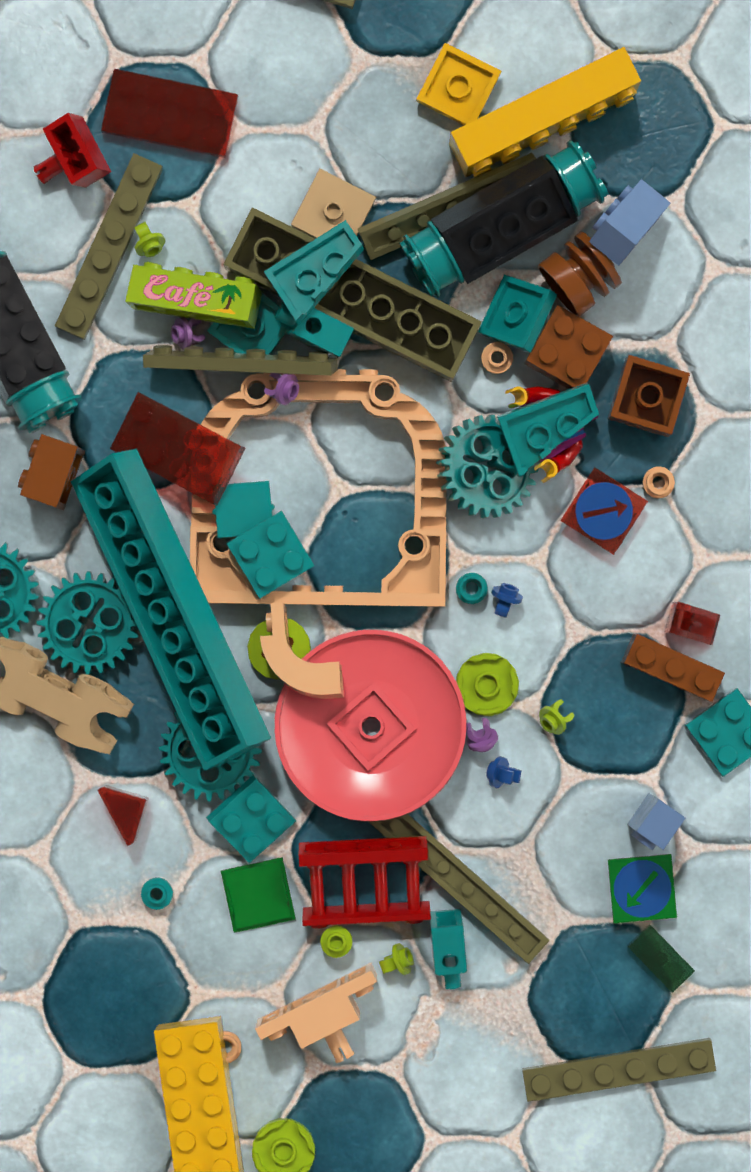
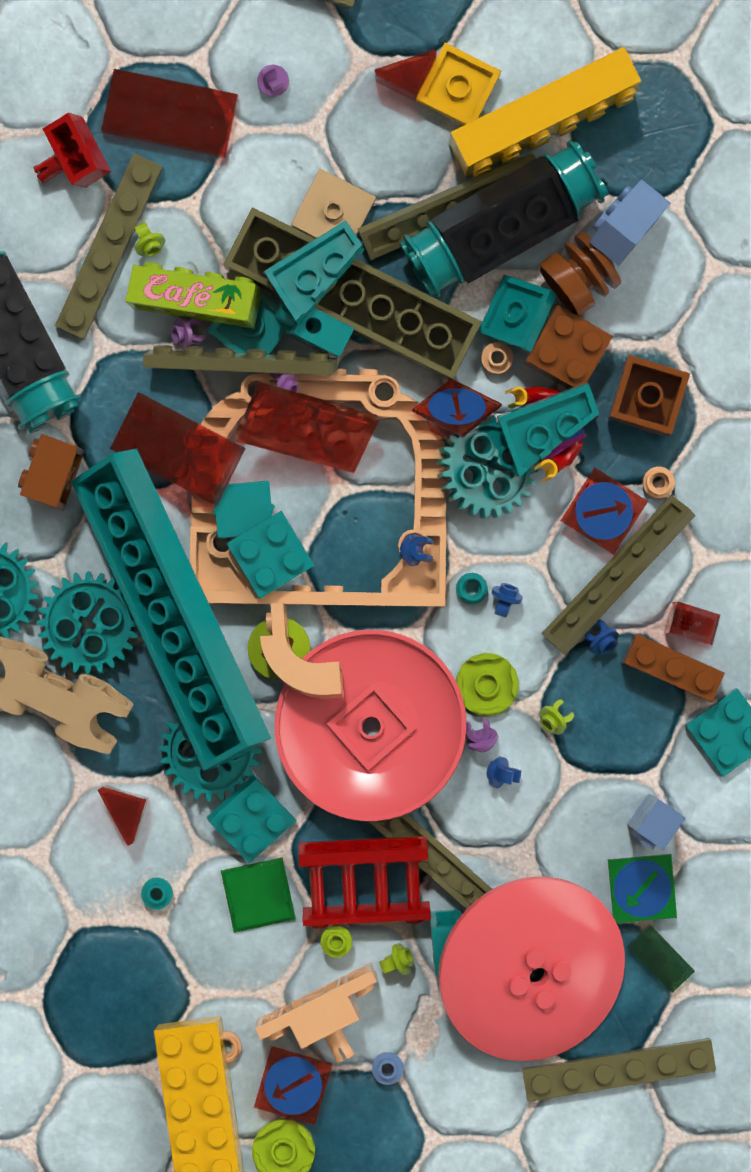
none -> clear red plate [235,382,379,473]
none -> piece [254,1046,333,1125]
none -> medium lavender plate [257,64,289,97]
none -> medium blue plate [372,1052,404,1085]
none -> clear red slope [374,50,437,102]
none -> blue plate [400,534,434,566]
none -> piece [412,380,502,440]
none -> coral dish [438,877,625,1061]
none -> olive plate [541,495,696,655]
none -> blue plate [584,619,619,654]

